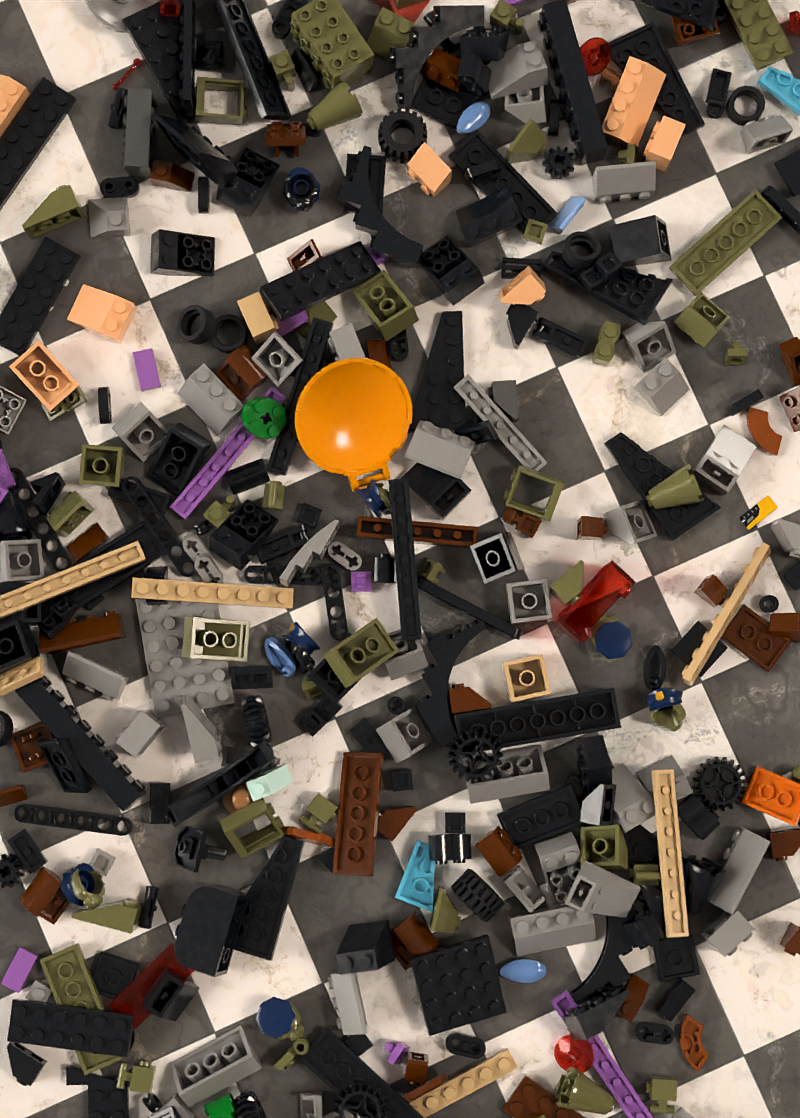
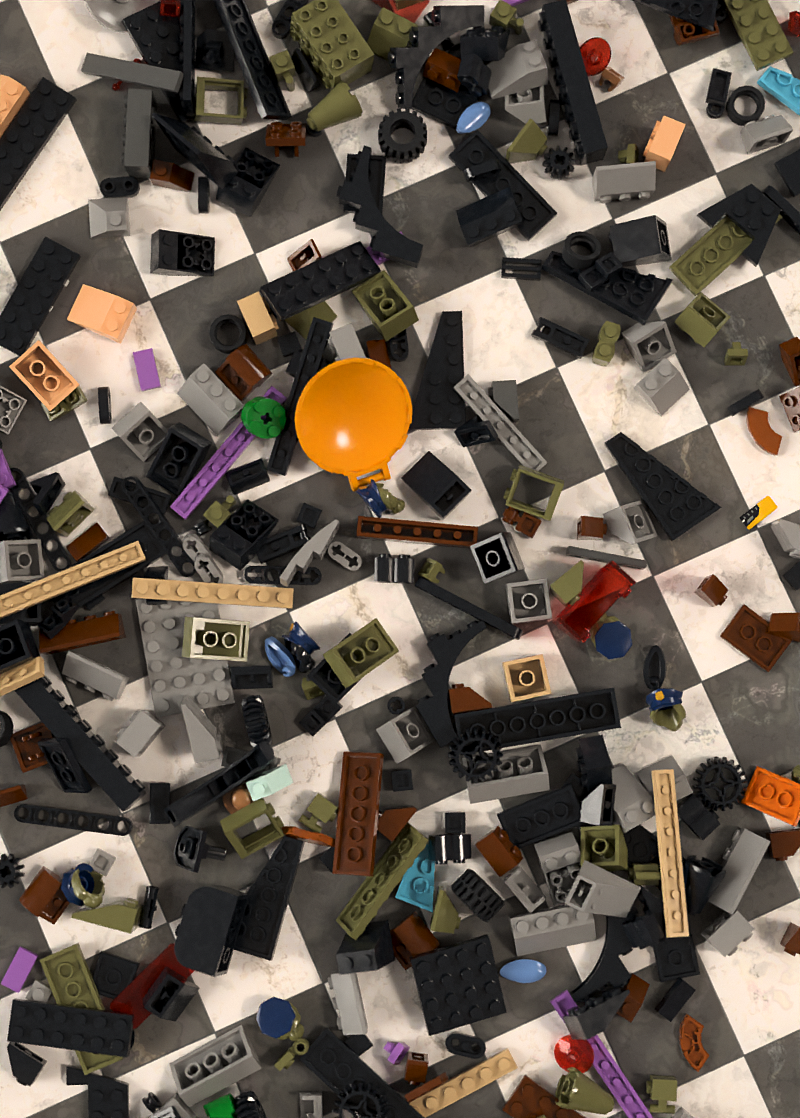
black plate [8,829,48,874] -> none
olive slope [22,185,86,239] -> none
olive slope [79,444,126,487] -> none
black pin [108,87,128,129] -> none
olive brick [116,1060,156,1094] -> none
black tyre [177,305,216,345] -> none
light grey slope [251,331,303,387] -> none
olive brick [262,481,286,511] -> none
medium lavender tile [275,310,310,336] -> none
piece [283,167,321,212] -> none
black beam [322,563,348,641] -> none
black plate [349,718,389,754] -> none
medium lavender tile [351,571,371,592] -> none
light grey slope [384,629,429,681] -> none
black plate [388,478,422,641] -> none
light grey slope [405,420,475,479] -> none
light nougat slope [407,142,452,198] -> none
black slope [419,235,485,306] -> none
light nougat slope [499,266,546,305] -> none
black slope [506,304,538,349] -> none
olive plate [523,219,548,245] -> none
light blue slope [549,196,585,234] -> none
black wing [600,22,705,135] -> none
light nougat slope [602,56,666,147] -> none
black beam [635,1022,674,1045] -> none
olive cone [646,464,704,509] -> none
black tile [671,621,728,677] -> none
tan plate [682,542,771,687] -> none
slope [693,425,757,495] -> none
black bush [759,595,779,613] -> none
none -> dark grey tile [81,53,184,93]
none -> olive plate [335,822,429,940]
none -> dark grey tile [566,546,647,570]
none -> black wing [697,184,781,267]

